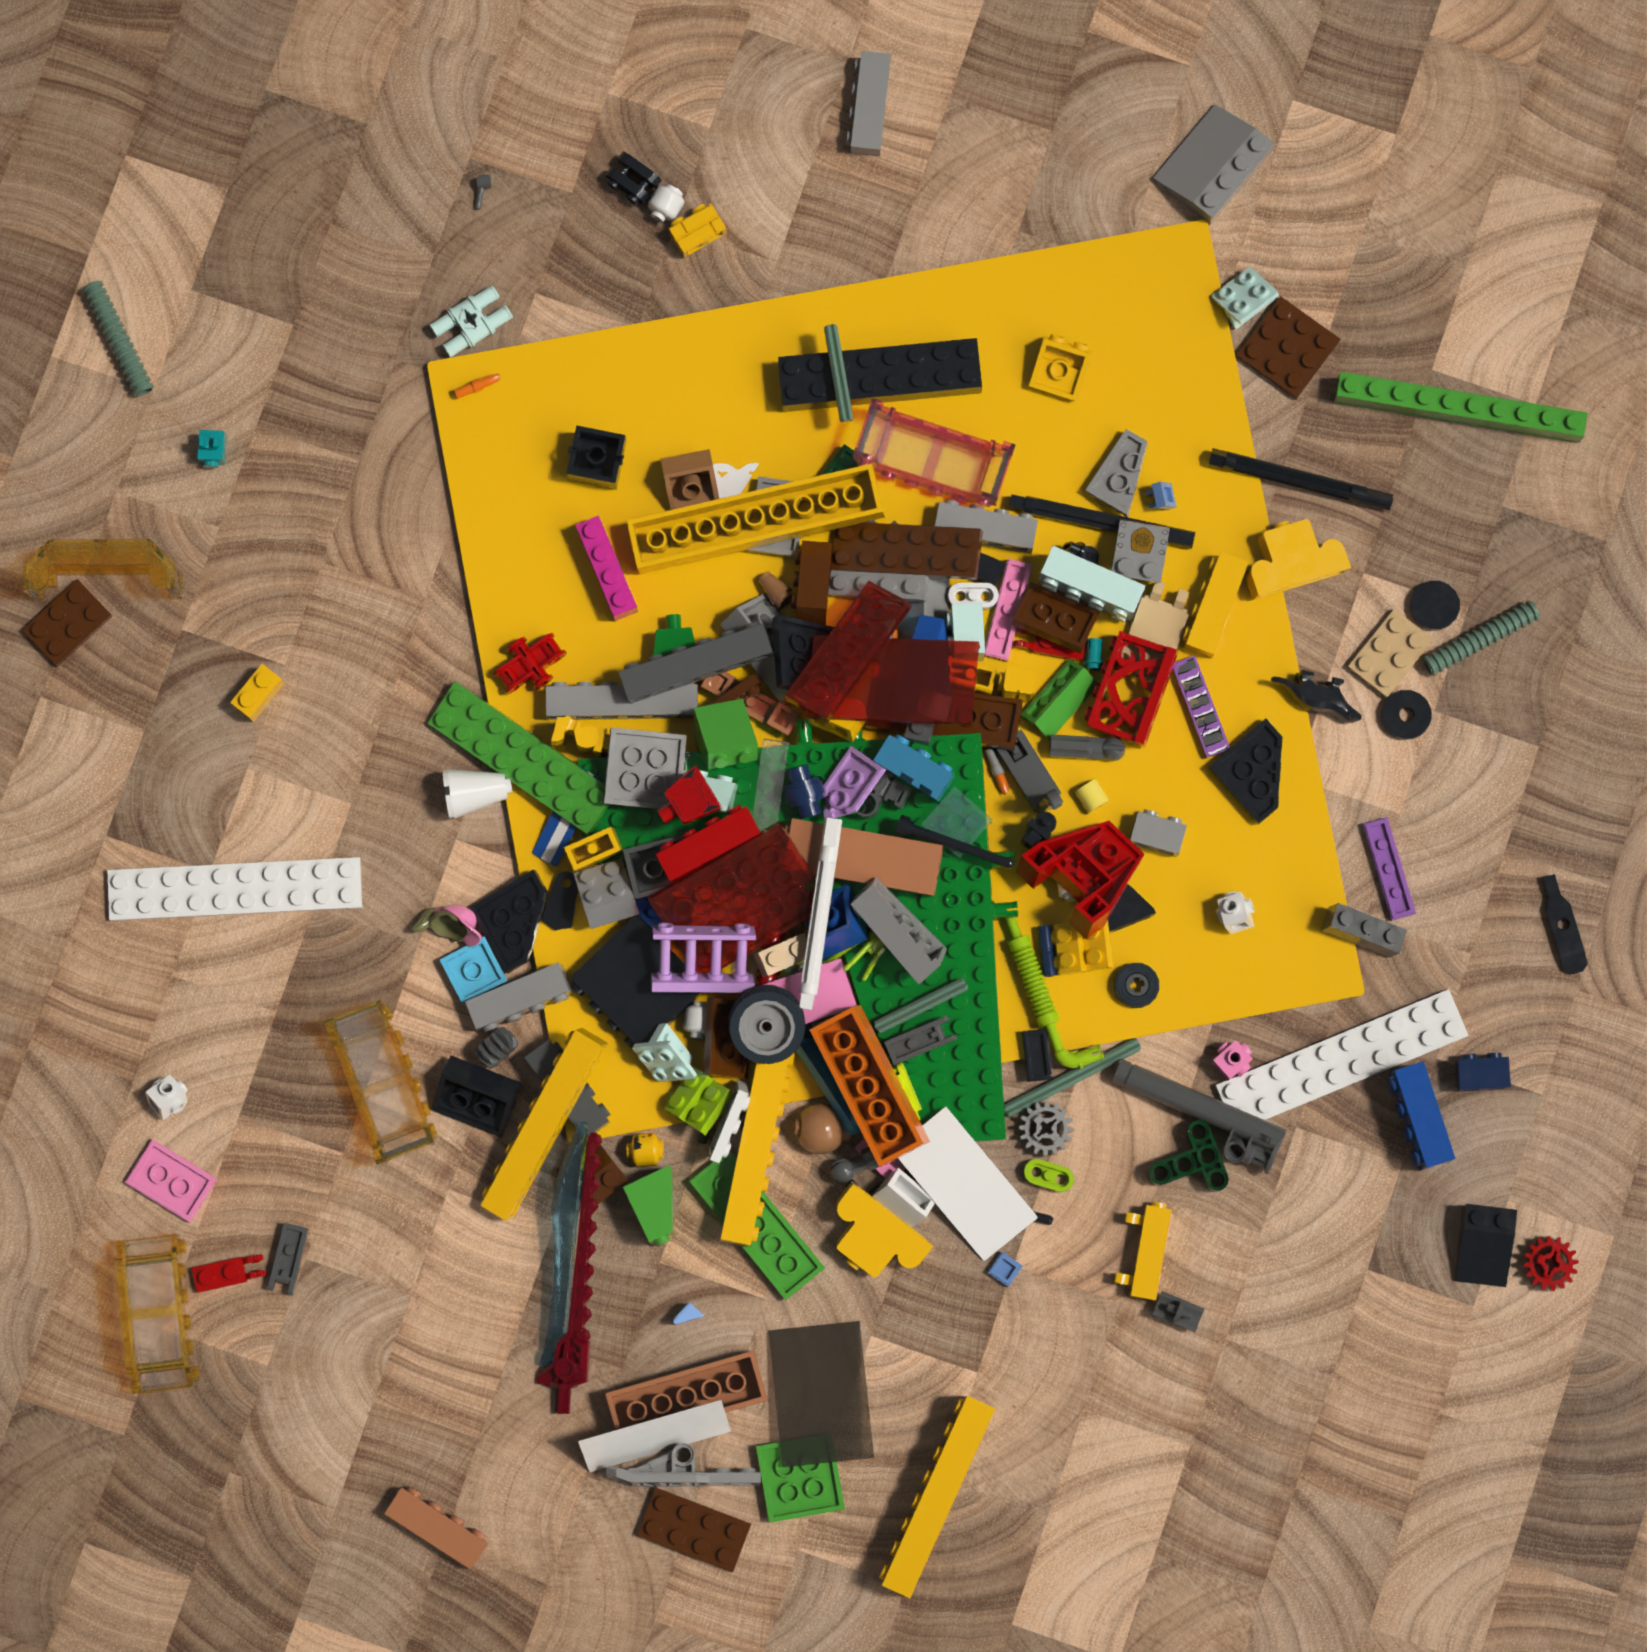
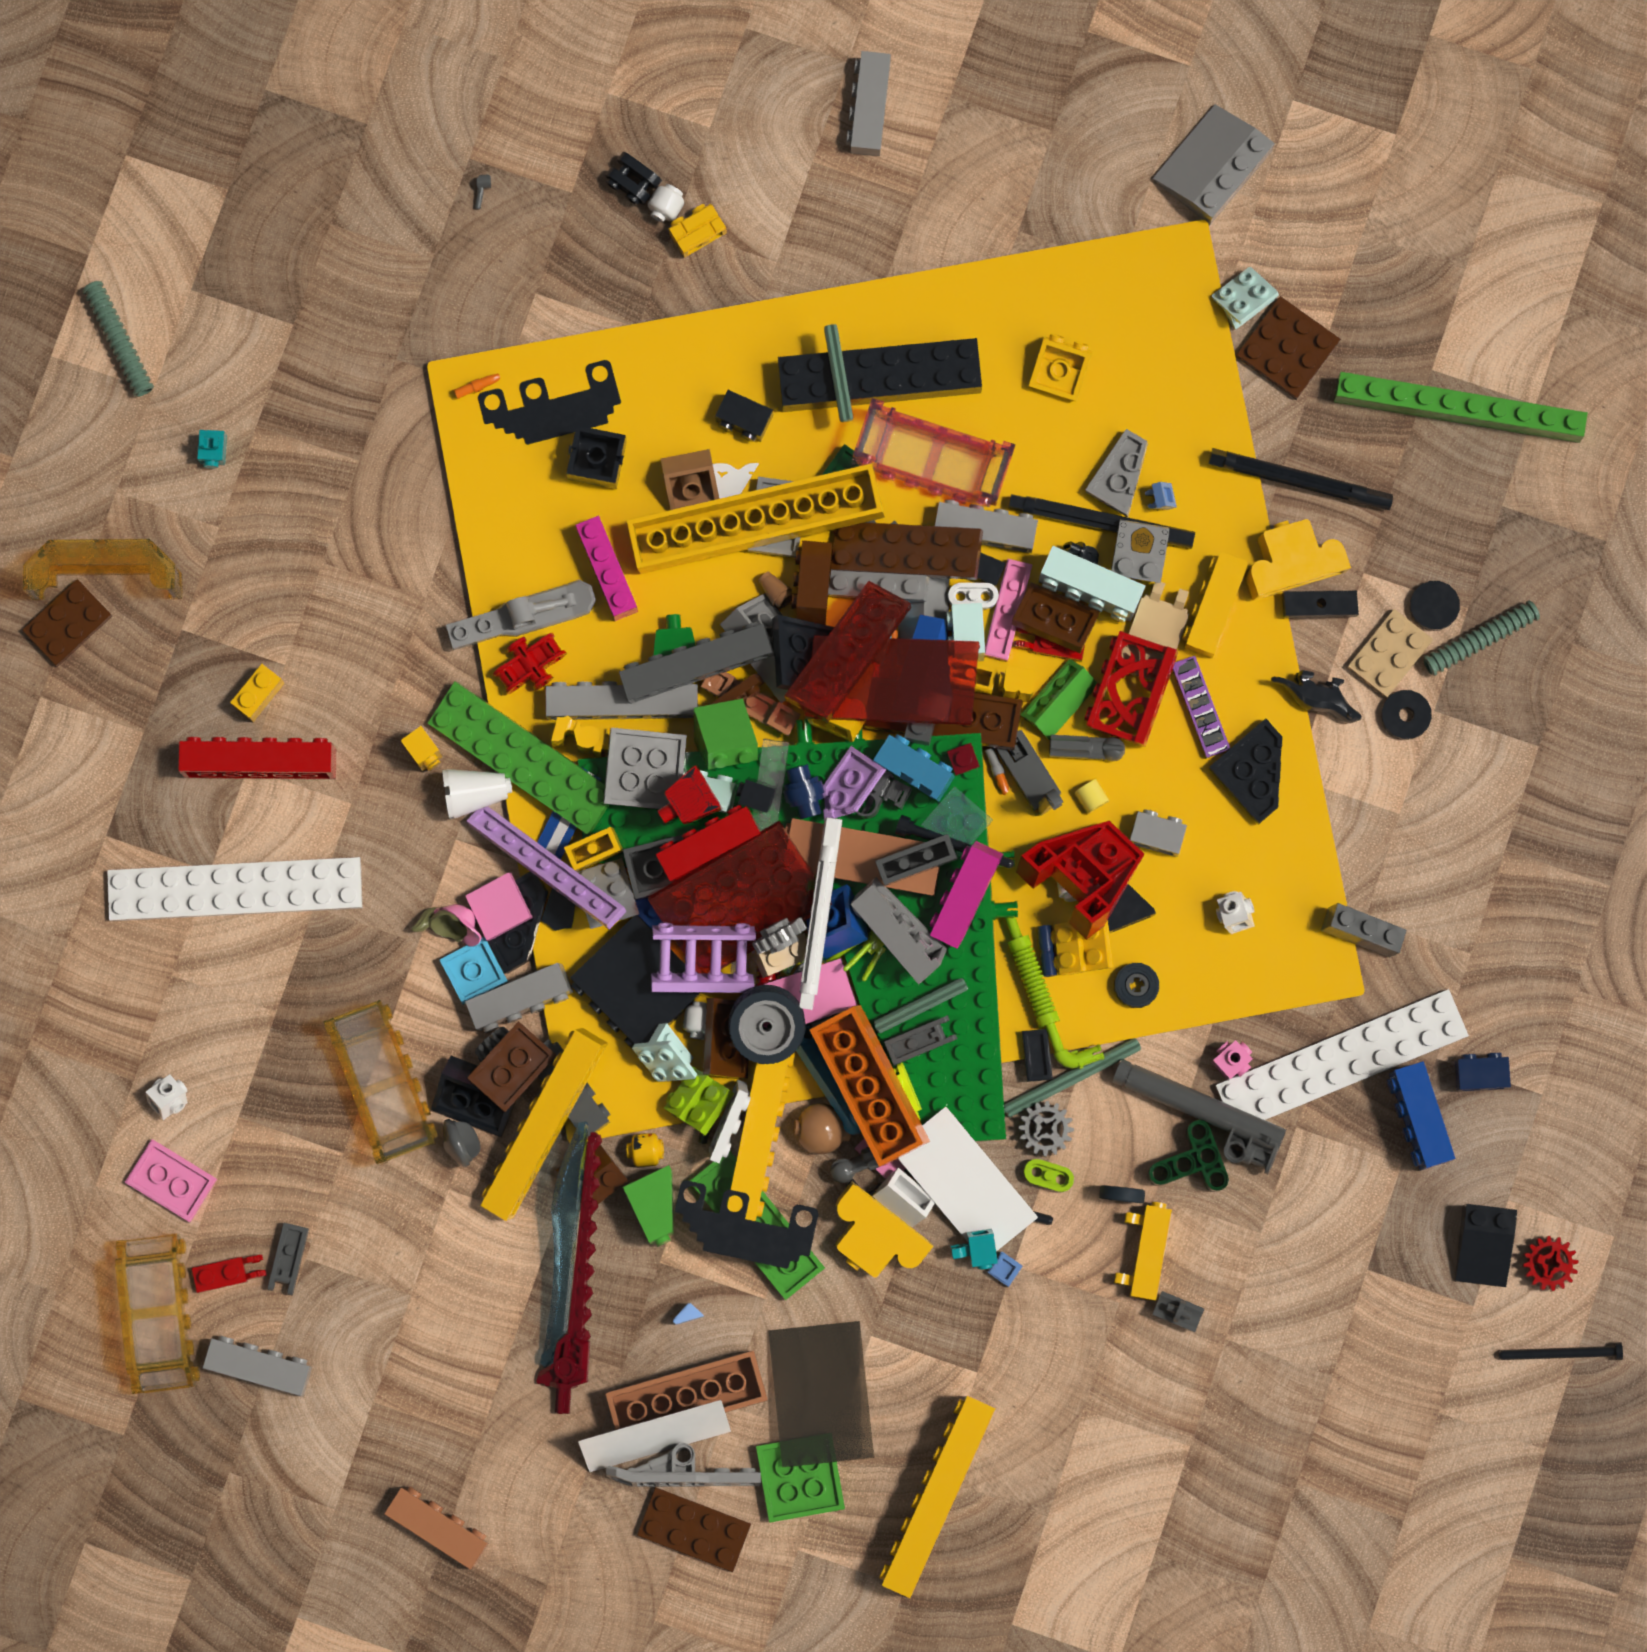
light aqua pin [429,285,513,358] -> none
black hips [1020,812,1057,849] -> none
teal pin [1083,638,1104,671] -> none
medium lavender tile [1362,817,1416,921] -> none
black piece [1542,874,1588,975] -> none
none -> red brick [179,737,337,780]
none -> light grey brick [203,1335,312,1397]
none -> yellow brick [401,726,442,772]
none -> dark grey piece [443,1119,481,1168]
none -> light grey piece [446,580,596,650]
none -> bright pink tile [466,872,533,941]
none -> lavender plate [467,806,626,930]
none -> reddish brown plate [467,1021,556,1113]
none -> black piece [478,360,621,445]
none -> black piece [675,1180,818,1269]
none -> black brick [715,390,774,442]
none -> black brick [736,777,777,813]
none -> light grey gear [752,917,806,954]
none -> dark grey brick [876,834,958,886]
none -> dark pink brick [929,841,1003,949]
none -> dark red plate [947,743,980,776]
none -> teal brick [951,1229,998,1270]
none -> black bush [1099,1185,1145,1203]
none -> black tile [1282,590,1359,618]
none -> black bar [1498,1342,1623,1360]

